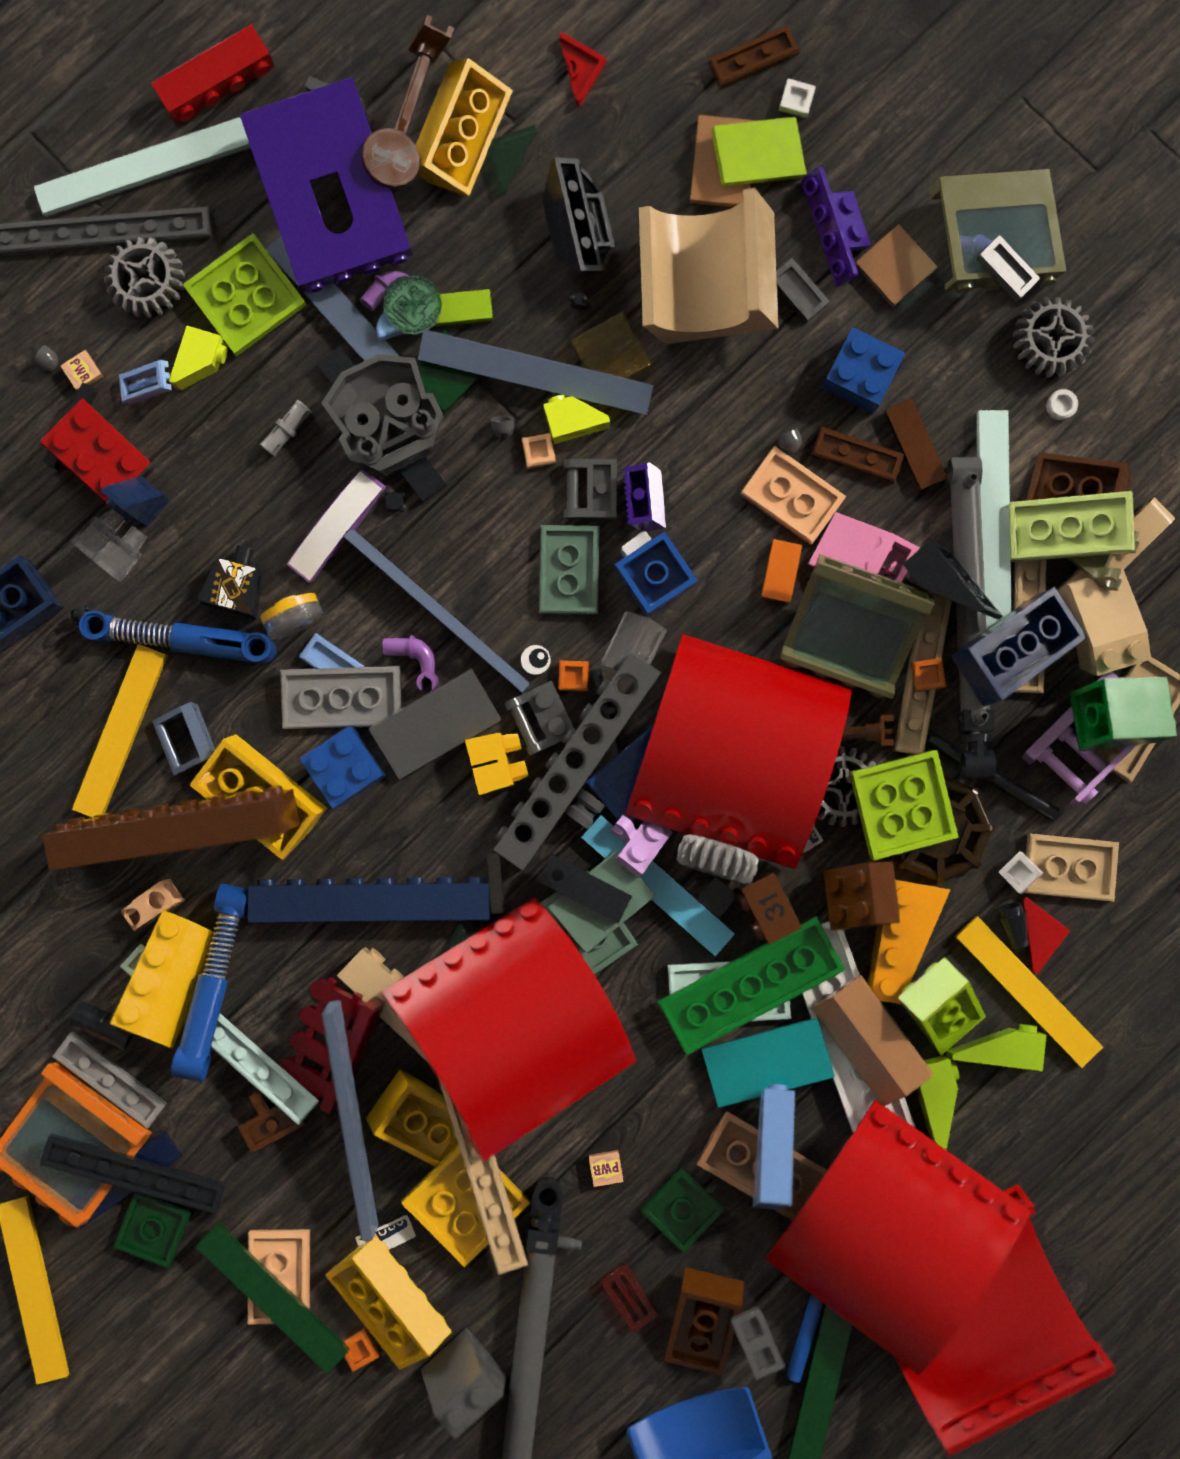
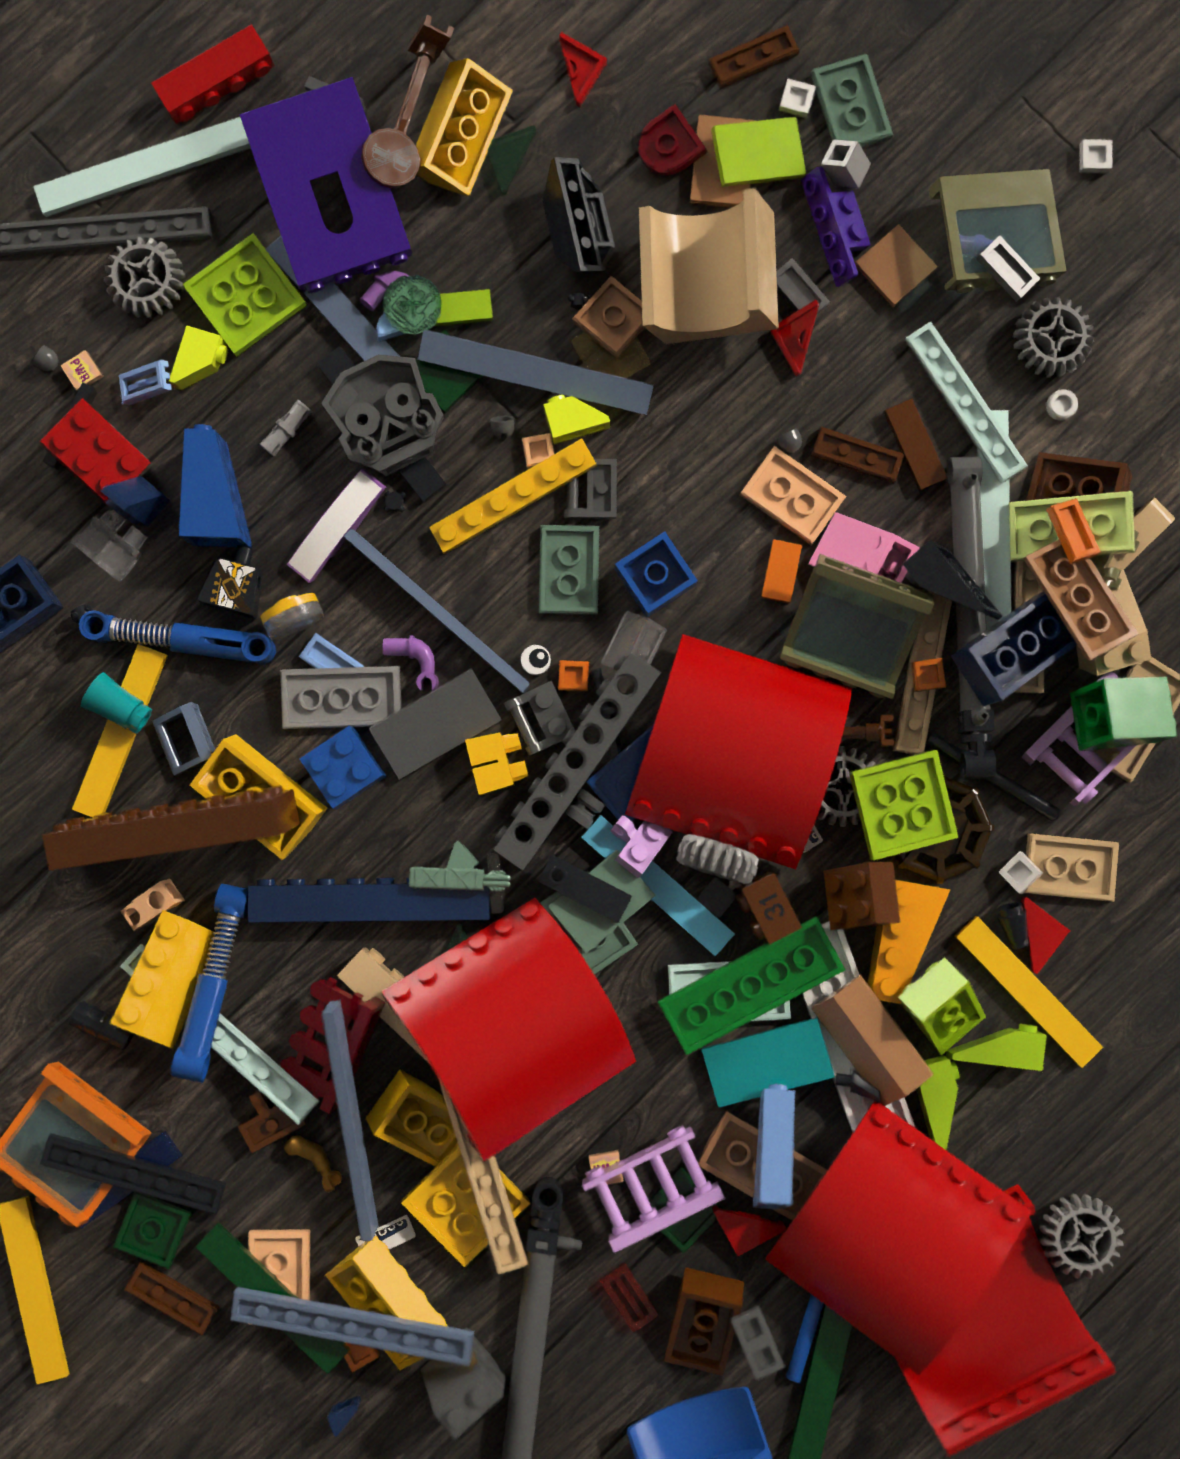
light grey tile [52,1032,168,1129] -> none
white tile [621,531,651,558] -> none
dark purple brick [623,463,666,532] -> none
blue brick [822,327,905,414] -> none
none -> teal plant [81,672,152,734]
none -> reddish brown tile [124,1261,219,1336]
none -> blue slope [179,424,251,548]
none -> sand blue tile [231,1287,474,1366]
none -> pearl gold arm [284,1135,342,1192]
none -> dark blue slope [327,1395,361,1437]
none -> sand green piece [409,841,511,892]
none -> yellow plate [429,438,598,554]
none -> medium nougat tile [572,276,645,358]
none -> lavender fence [582,1126,725,1253]
none -> dark red tile [638,104,708,175]
none -> red tile [711,1205,787,1256]
none -> red tile [770,299,820,376]
none -> sand green tile [811,54,893,147]
none -> light grey brick [821,140,871,188]
none -> black bar [835,1070,880,1103]
none -> light aqua tile [905,321,1028,484]
none -> medium nougat slope [1023,539,1138,661]
none -> light grey gear [1040,1194,1124,1279]
none -> orange tile [1046,498,1100,564]
none -> white tile [1080,140,1112,173]

